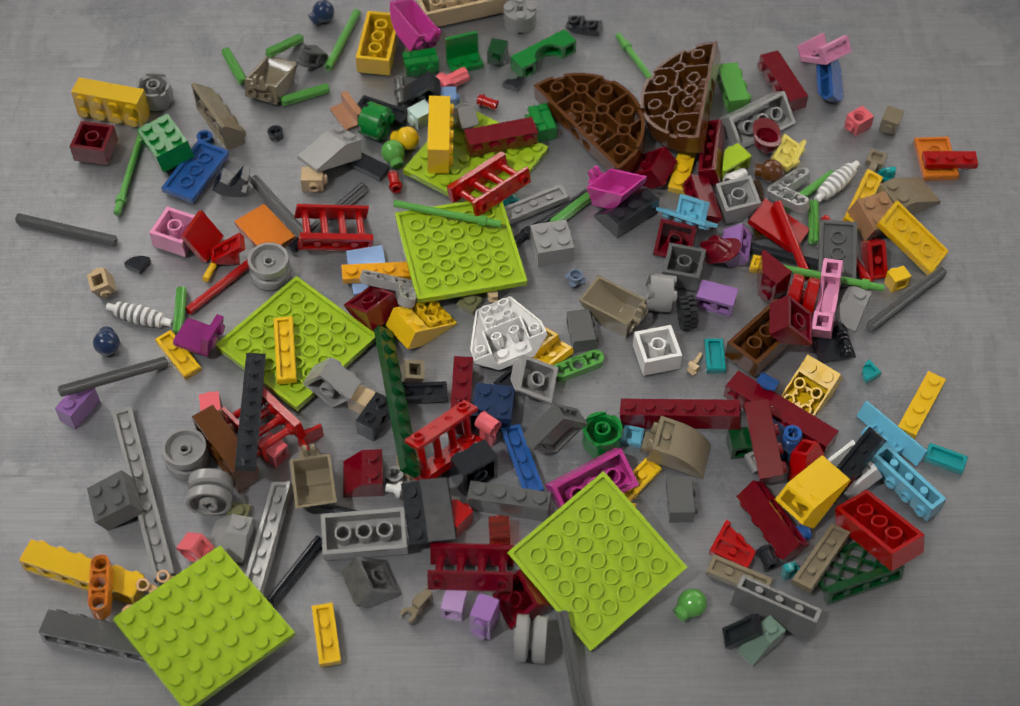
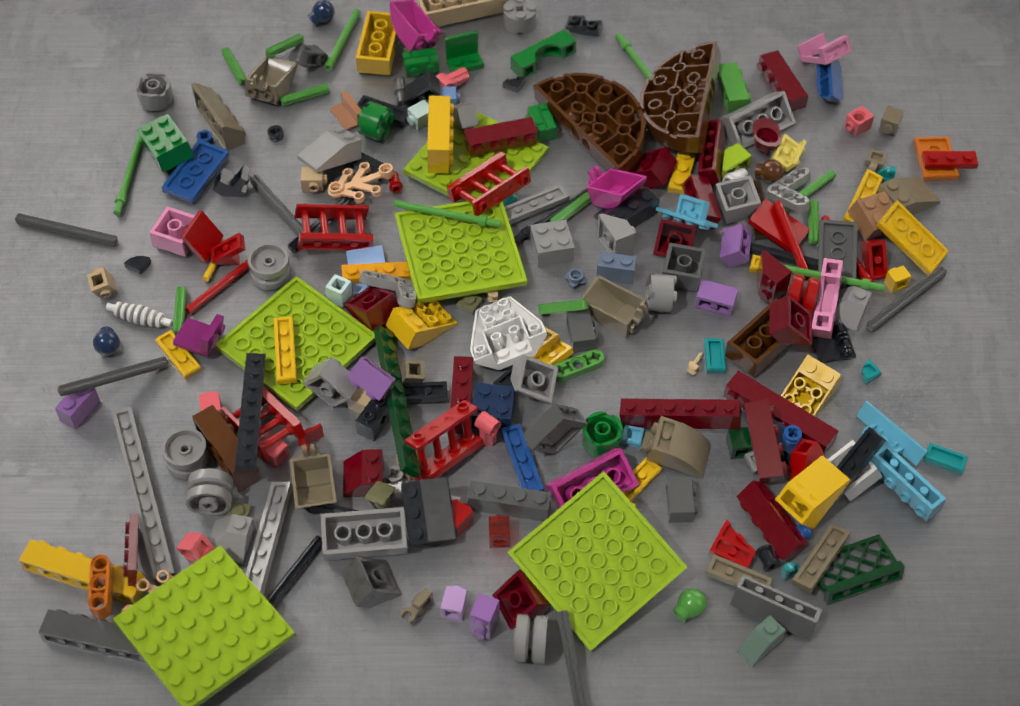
dark red brick [69,121,118,165] -> none
yellow brick [71,77,150,128] -> none
dark grey brick [87,470,143,531] -> none
orange tile [234,204,295,247] -> none
yellow plate [311,602,341,668] -> none
bright green piece [381,140,405,169] -> none
yellow piece [390,126,419,151] -> none
dark red fence [427,543,514,592] -> none
black brick [450,439,498,496] -> none
red pin [476,94,499,111] -> none
dark green brick [487,38,508,66] -> none
white brick [633,325,682,376] -> none
black tyre [676,295,699,330] -> none
dark red piece [700,235,741,264] -> none
black tile [722,613,763,650] -> none
blue slope [756,372,780,392] -> none
white piece [814,161,860,202] -> none
red brick [835,489,925,572] -> none
yellow plate [898,371,946,439] -> none
none -> plate [123,514,139,586]
none -> light aqua brick [325,274,353,307]
none -> light nougat plant [328,162,394,203]
none -> medium lavender brick [347,356,396,400]
none -> olive slope [365,481,396,509]
none -> bright green beam [538,299,589,314]
none -> sand blue brick [596,252,636,284]
none -> light grey slope [597,214,637,256]

